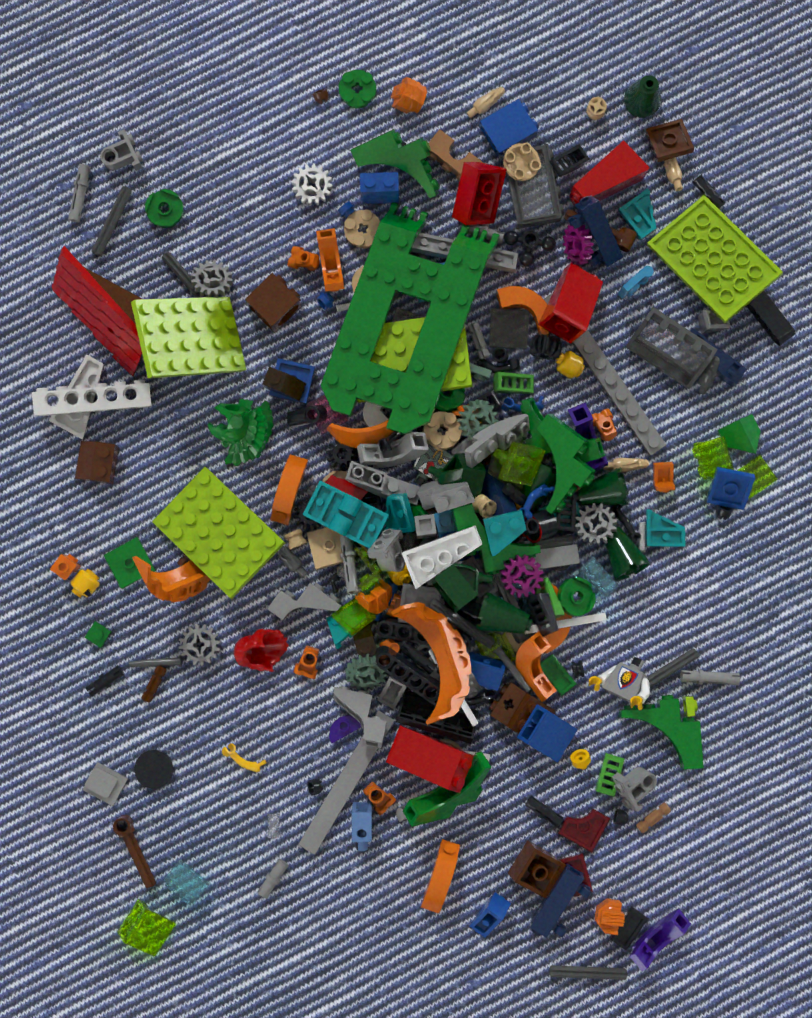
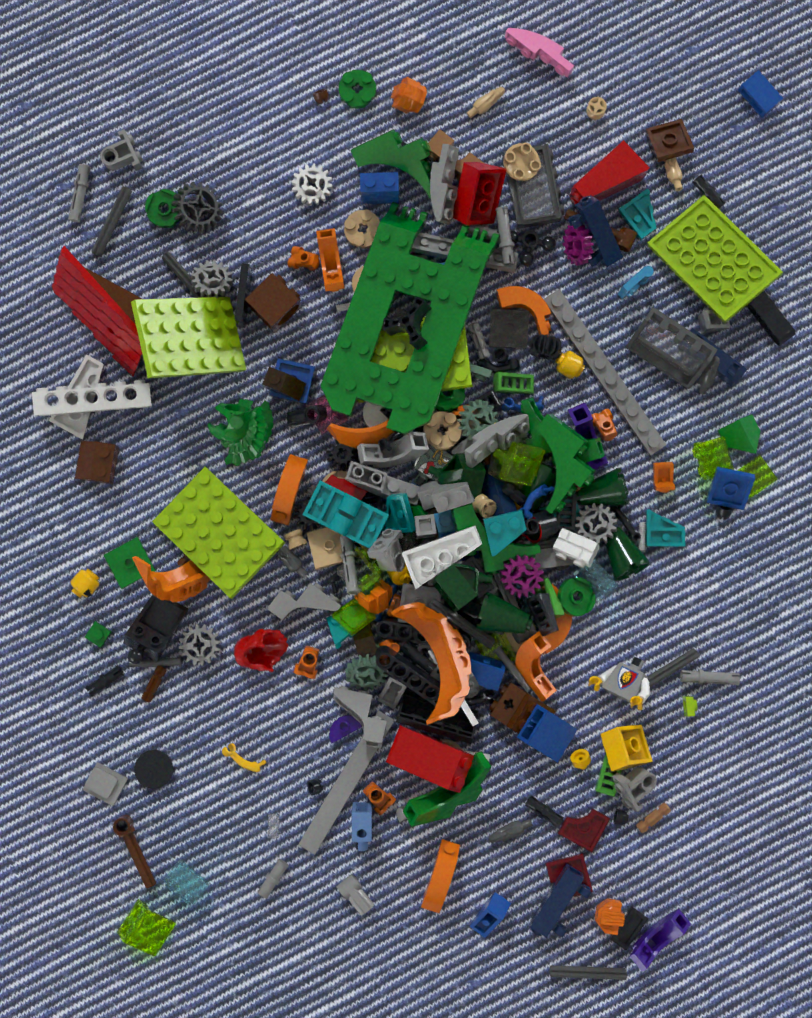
orange bracket [50,553,81,580] -> none
blue plate [317,292,334,310] -> none
blue plate [338,201,355,218] -> none
blue brick [479,99,539,158] -> none
reddish brown slope [508,840,566,898] -> none
white sticker [525,613,607,634] -> none
red slope [538,263,603,344] -> none
green plate [540,653,576,696] -> none
black slope [550,144,590,177] -> none
black bush [571,660,584,679] -> none
tan piece [603,458,649,473] -> none
green arch [619,695,704,769] -> none
dark green cone [624,75,661,118] -> none
none -> black slope [123,594,189,664]
none -> dark grey gear [171,182,223,234]
none -> black tile [235,263,252,328]
none -> light grey piece [336,874,374,916]
none -> black piece [383,297,431,350]
none -> light grey slope [430,144,459,225]
none -> dark grey piece [488,819,533,843]
none -> light grey pin [496,206,515,266]
none -> bright pink slope [505,28,574,78]
none -> white brick [553,528,599,568]
none -> yellow slope [600,725,653,771]
none -> blue panel [738,70,783,118]

